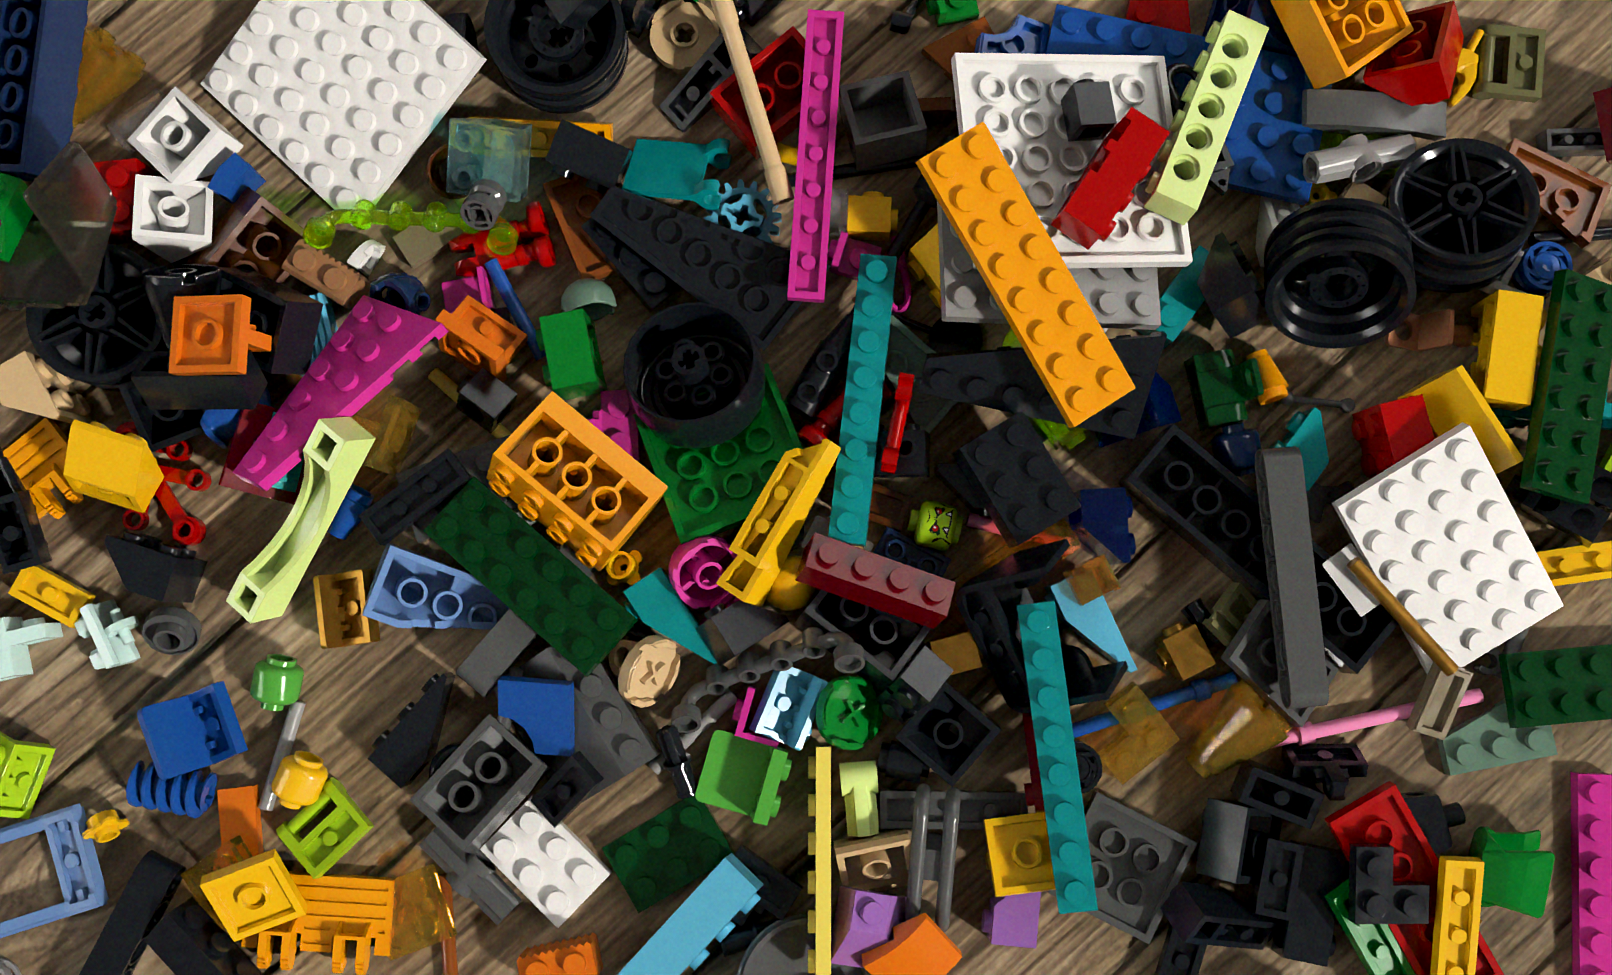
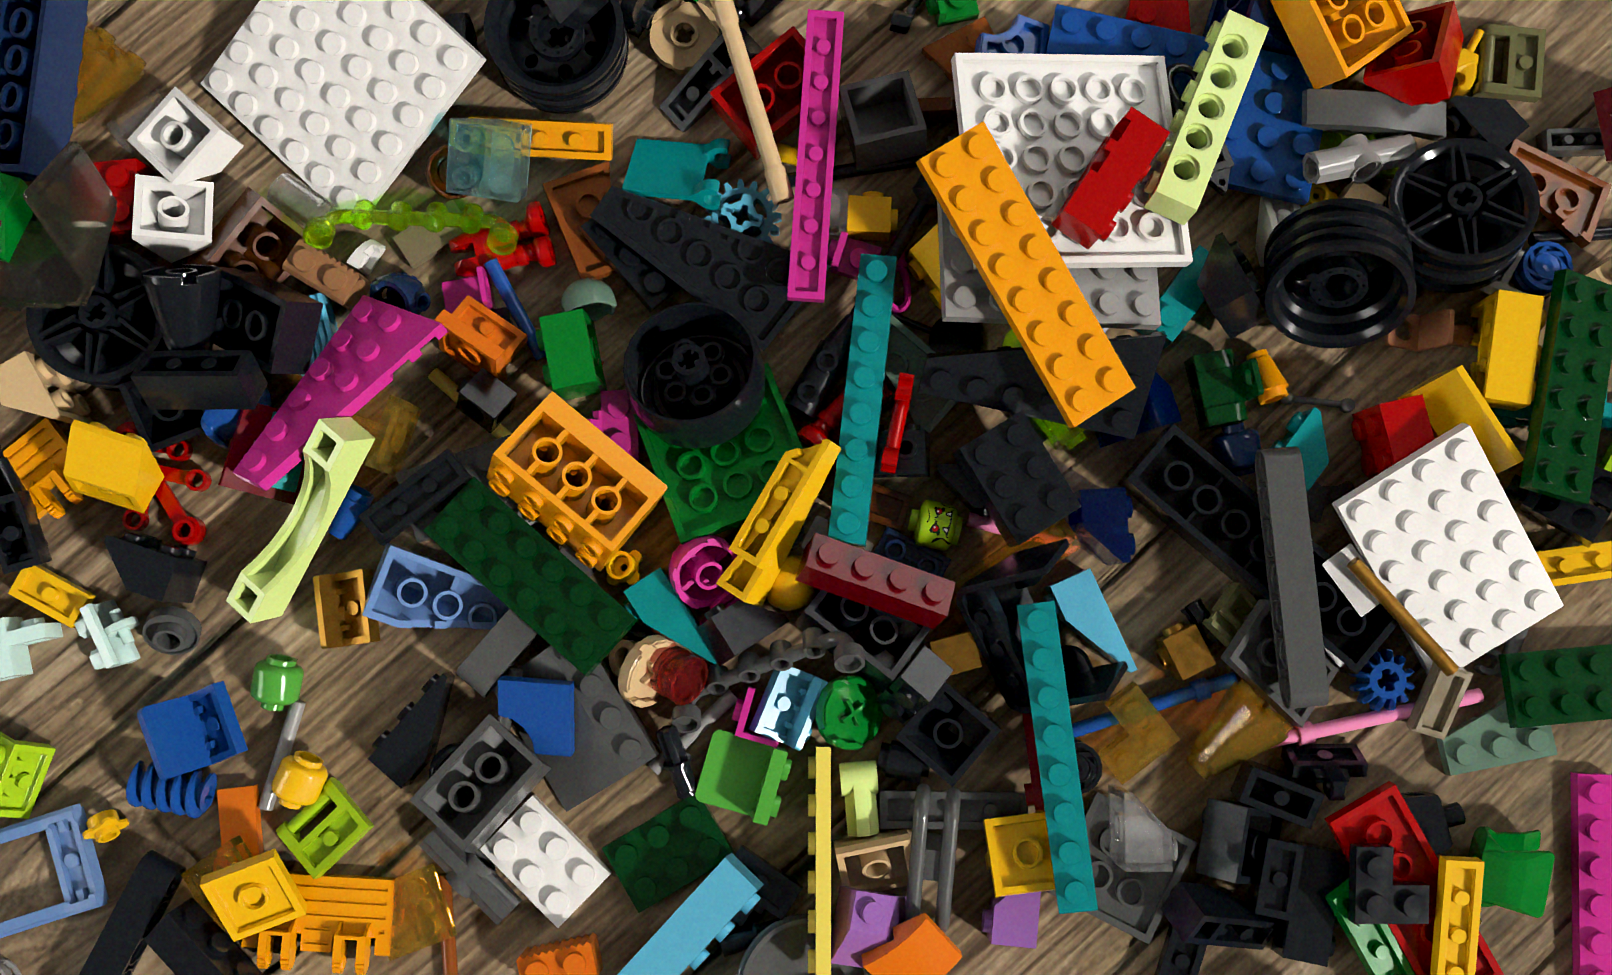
orange bracket [168,294,272,376] -> none
blue piece [207,152,266,204] -> none
dark grey wheel [460,179,507,231] -> none
black plate [531,751,604,828] -> none
black brick [545,119,633,195] -> none
black brick [1061,79,1117,142] -> none
clear orange panel [1063,554,1121,606] -> none
none -> clear piece [267,173,340,237]
none -> clear red wheel [650,646,708,705]
none -> clear slope [1108,784,1178,872]
none -> blue gear [1348,649,1415,711]
none -> black slope [1446,96,1530,149]

